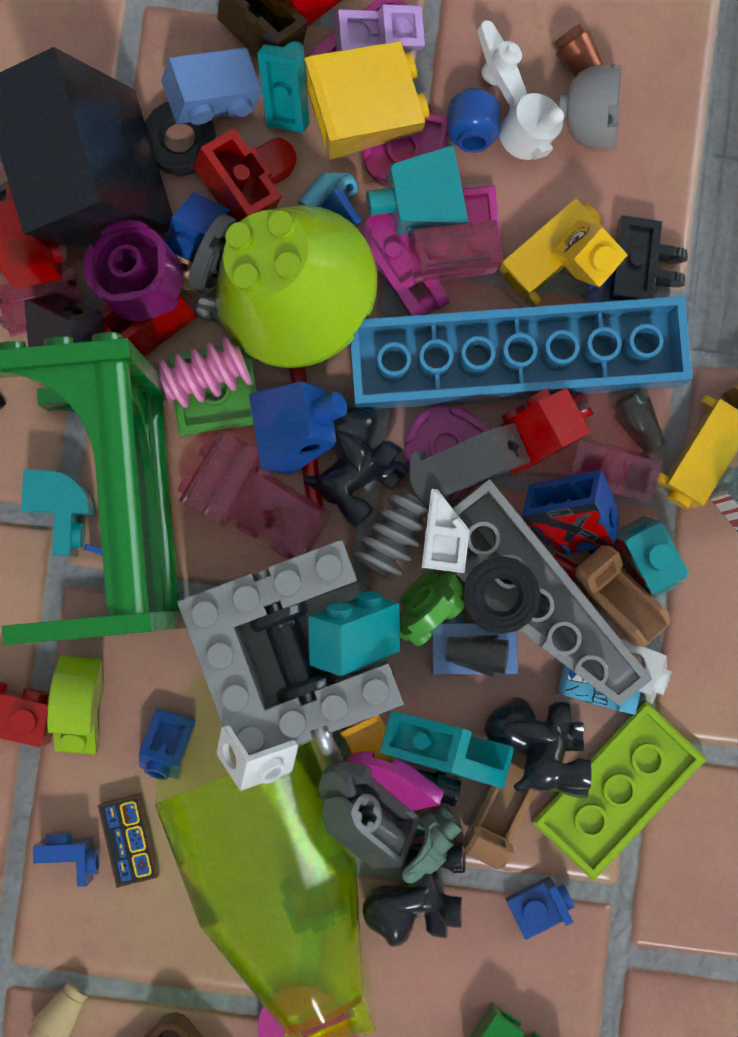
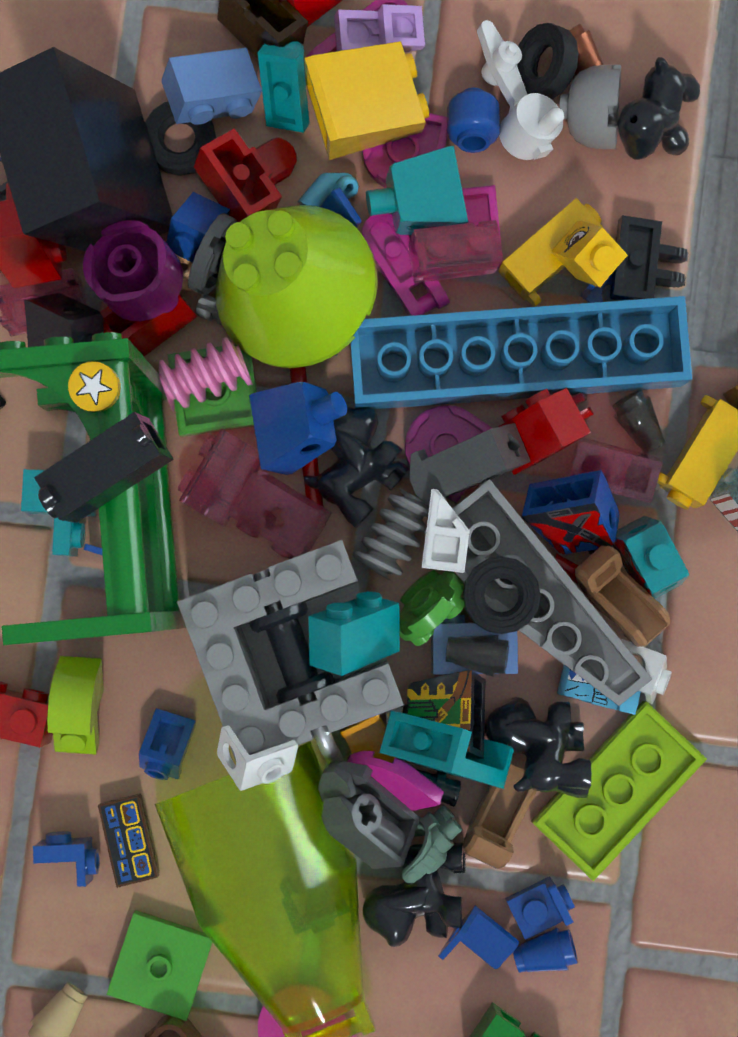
none -> black brick [34,412,174,523]
none -> yellow tile [68,362,121,412]
none -> bright green plate [106,910,215,1021]
none -> torso [386,670,486,759]
none -> blue bracket [438,905,519,969]
none -> blue cone [513,928,578,973]
none -> black tyre [517,23,579,99]
none -> black animal [617,57,700,160]

